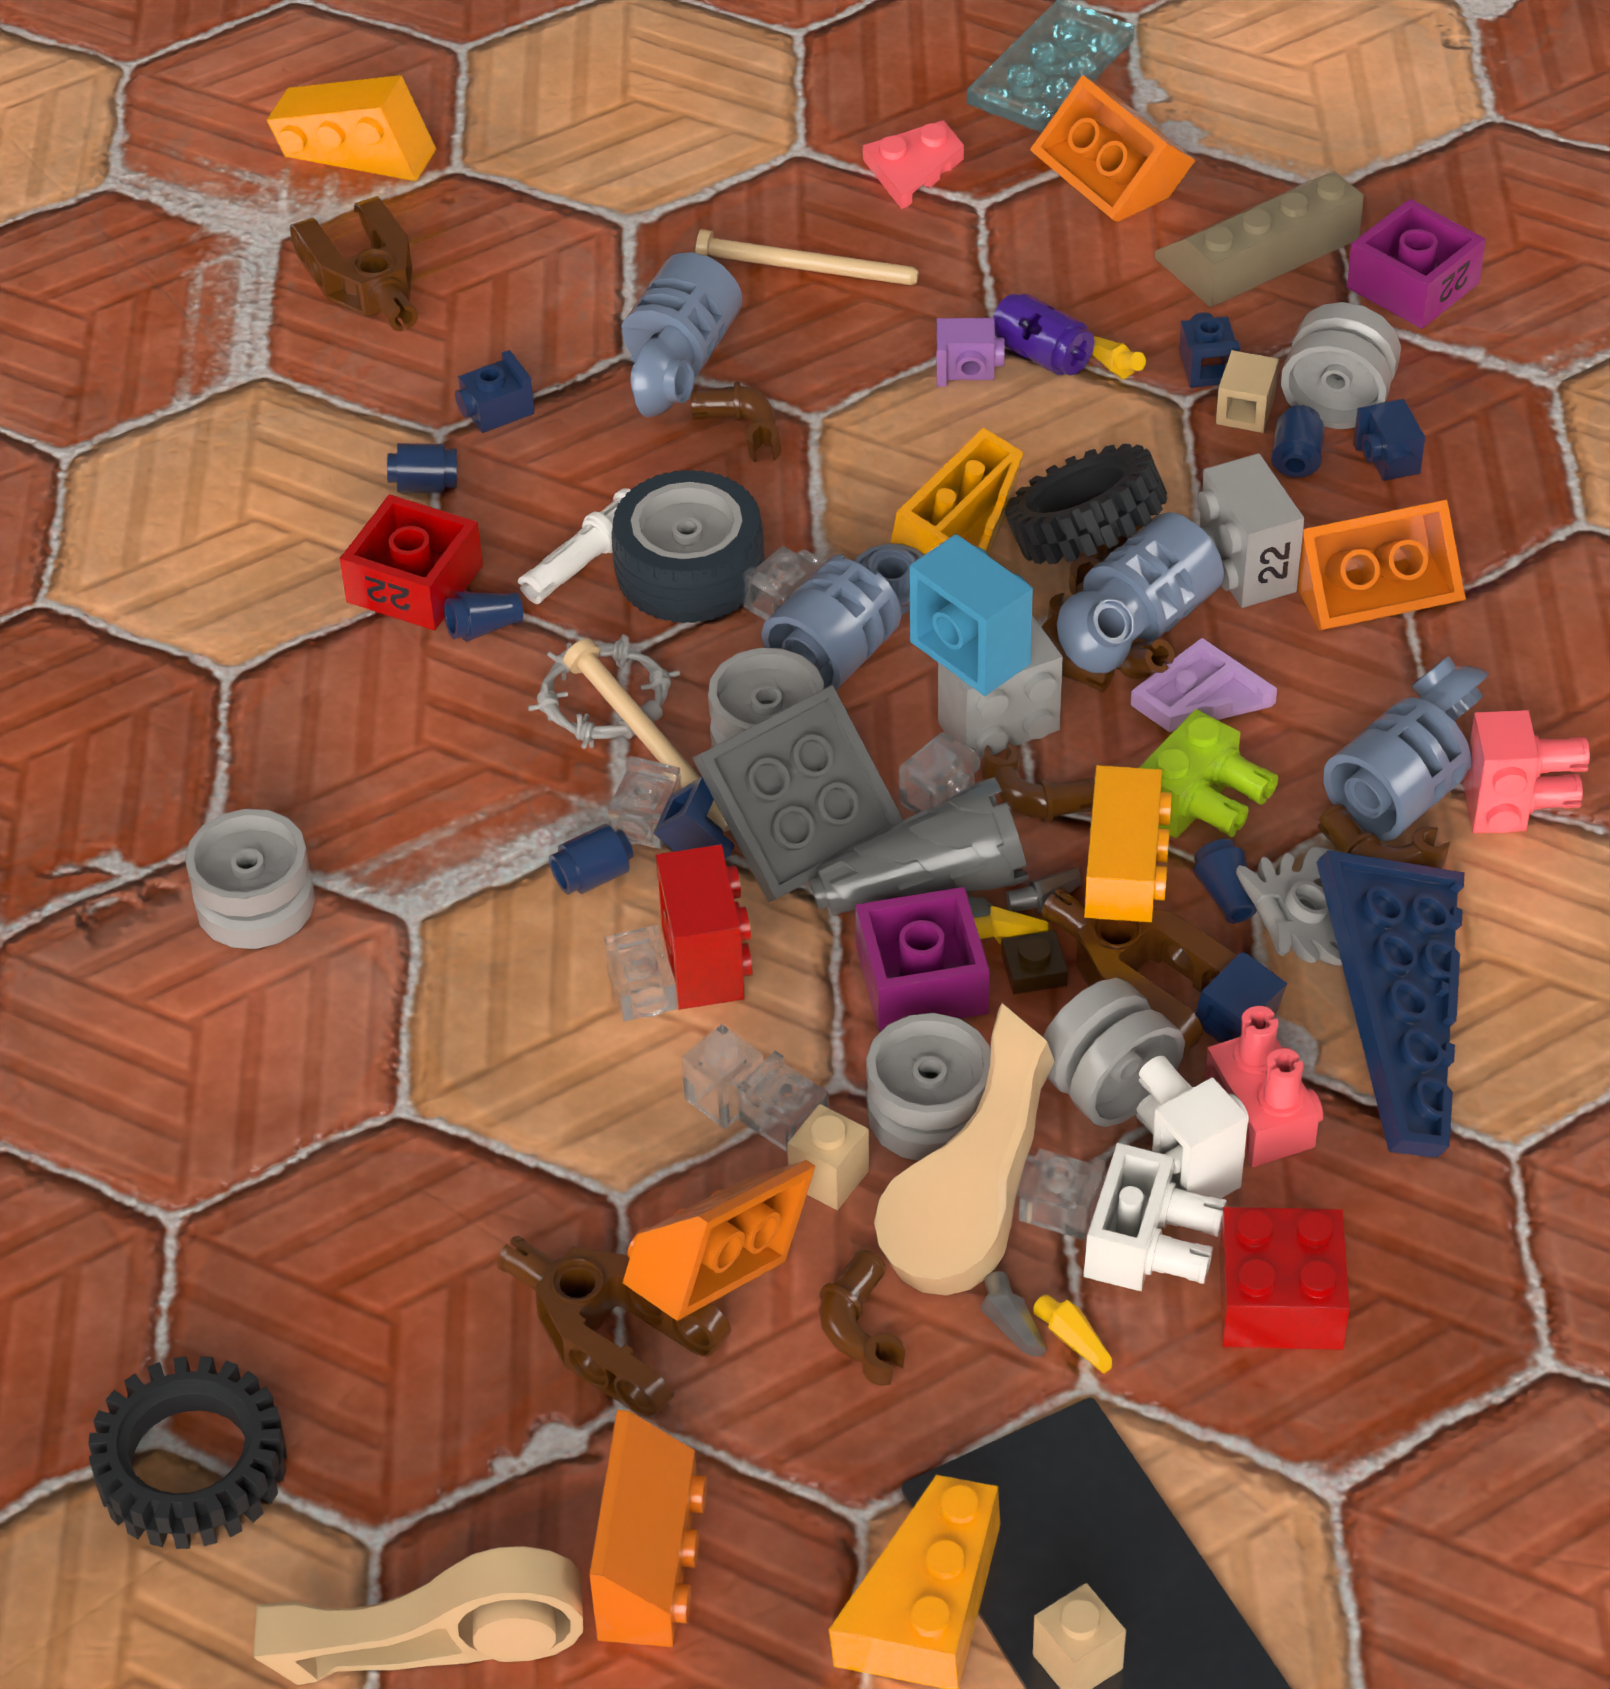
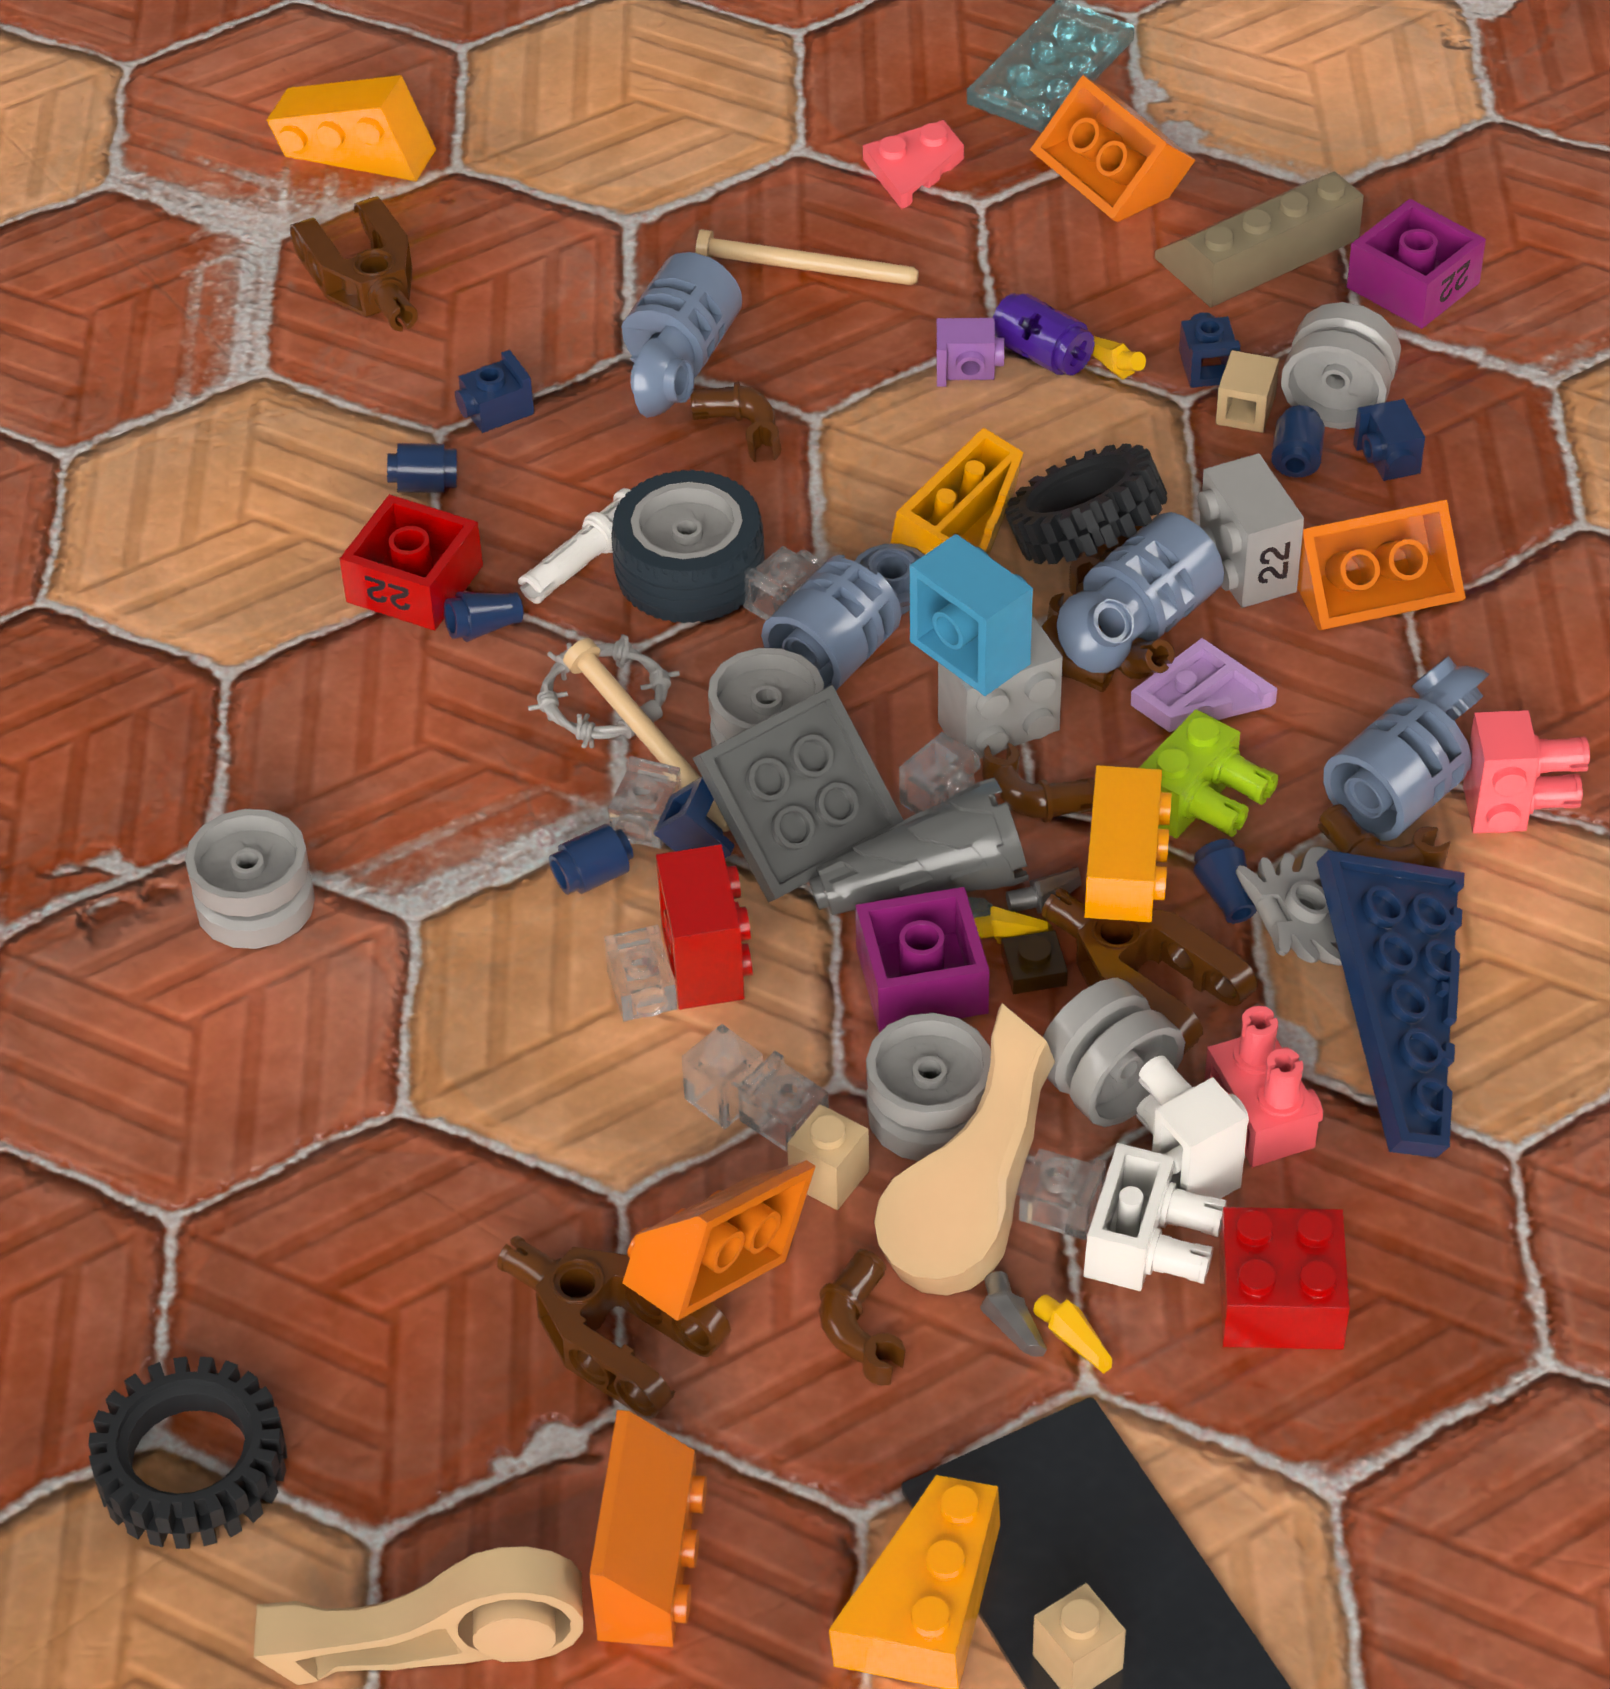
dark blue panel [1195,952,1287,1043] -> none

